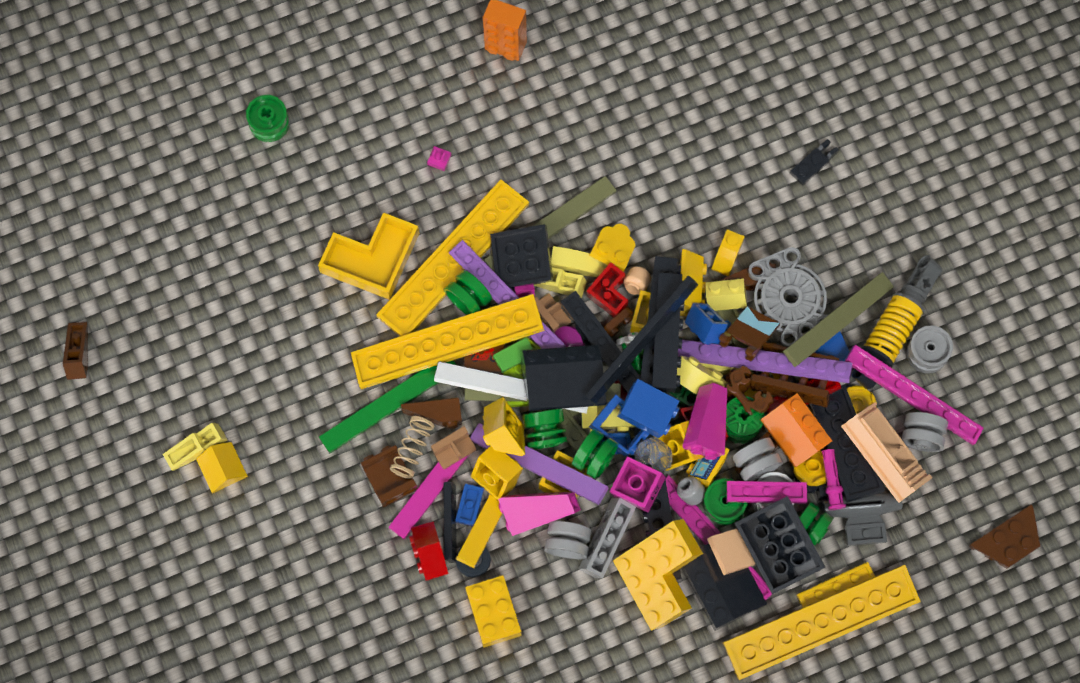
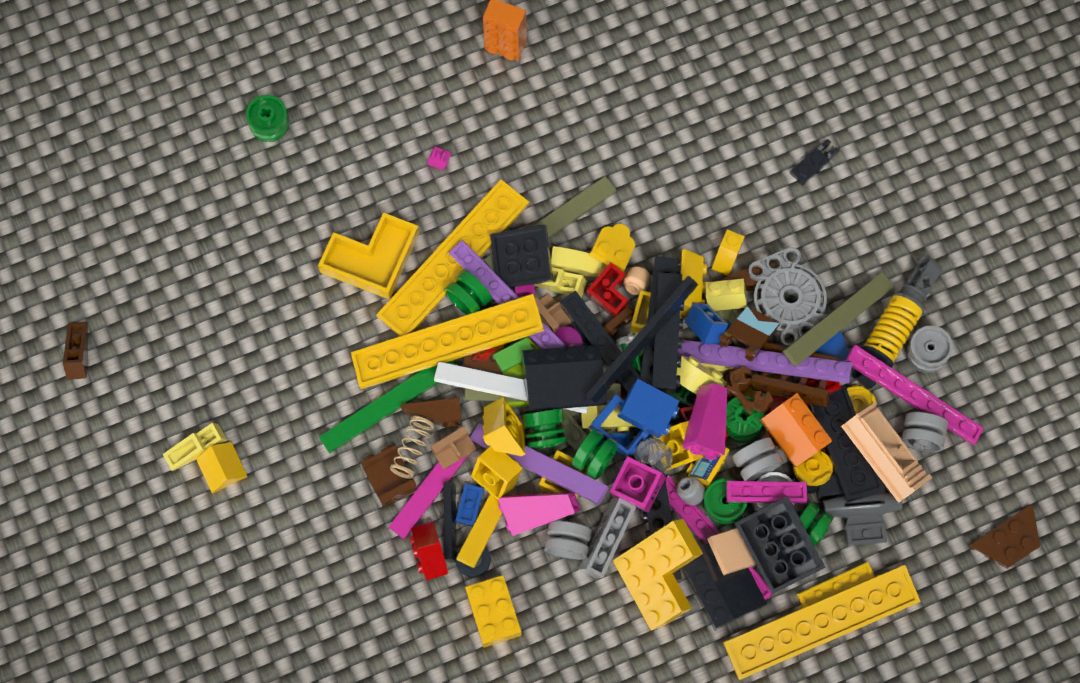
dark pink pin [822,449,846,510] -> none

